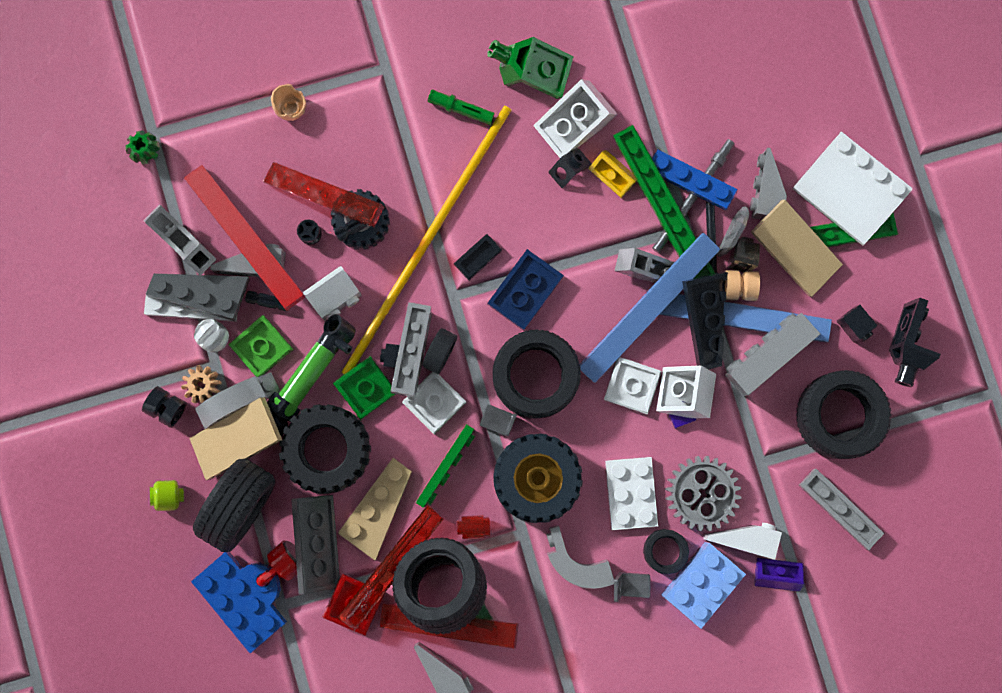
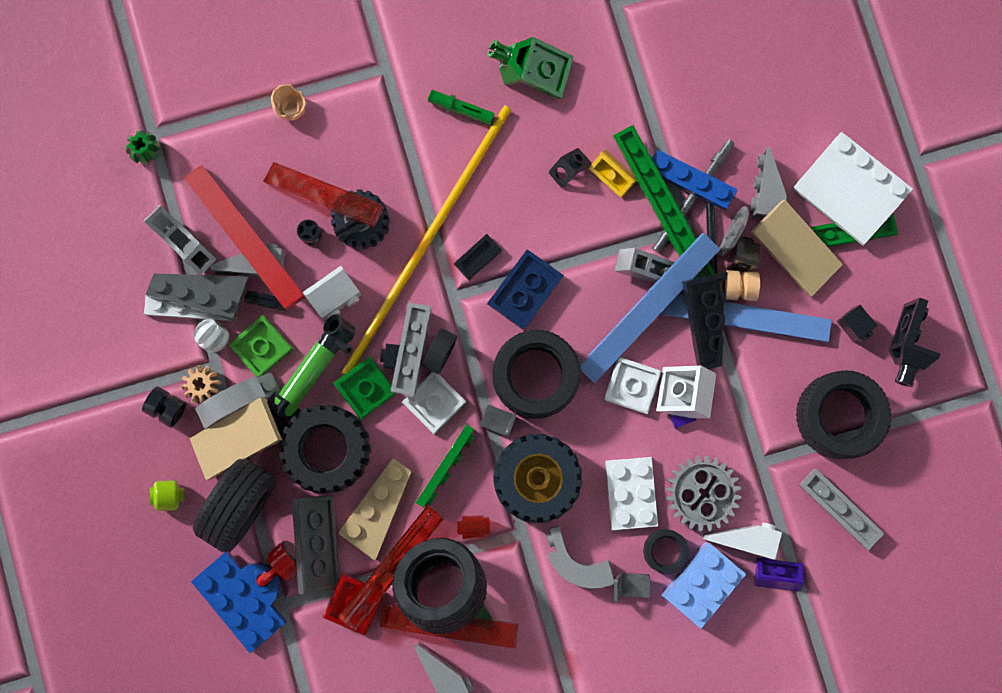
white slope [533,79,617,158] -> none
light grey brick [725,313,820,396] -> none

